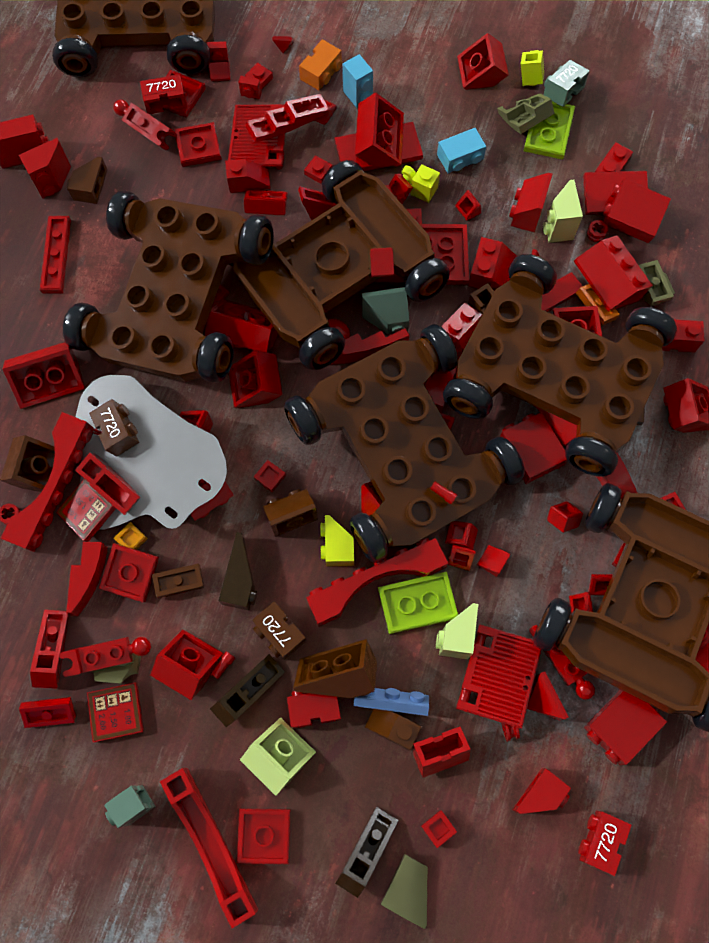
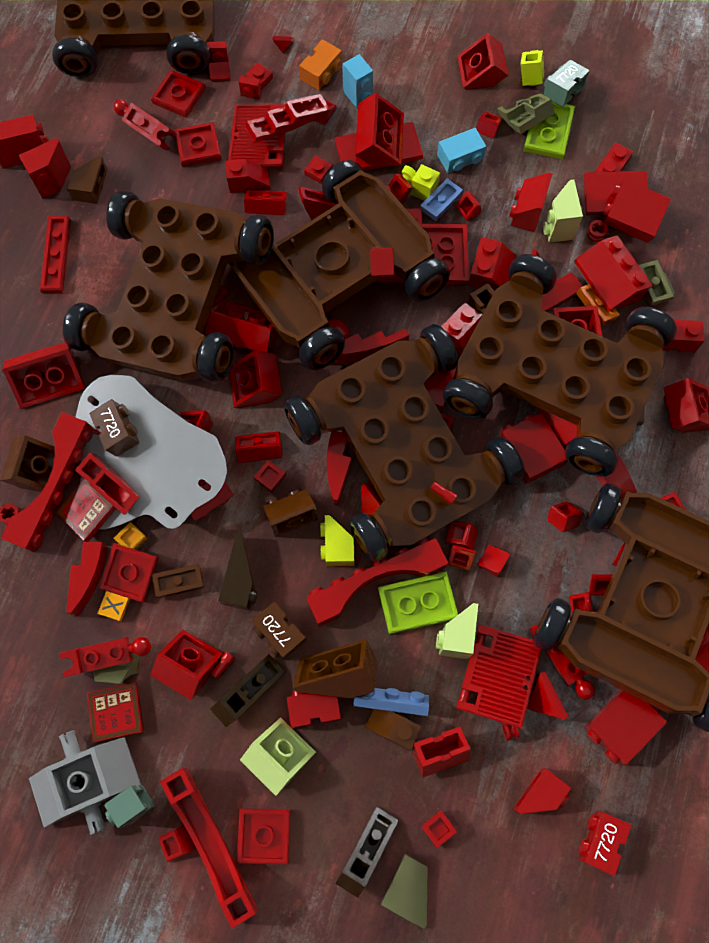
red plate [19,697,76,728] -> none
red slope [30,610,69,689] -> none
red brick [140,74,187,114] -> none
sand green slope [362,287,409,334] -> none
none -> light grey slope [29,730,141,835]
none -> light orange tile [97,591,130,622]
none -> red slope [158,825,196,863]
none -> red slope [235,431,282,463]
none -> red slope [327,431,352,506]
none -> medium blue plate [420,179,463,221]
none -> red slope [476,111,503,138]

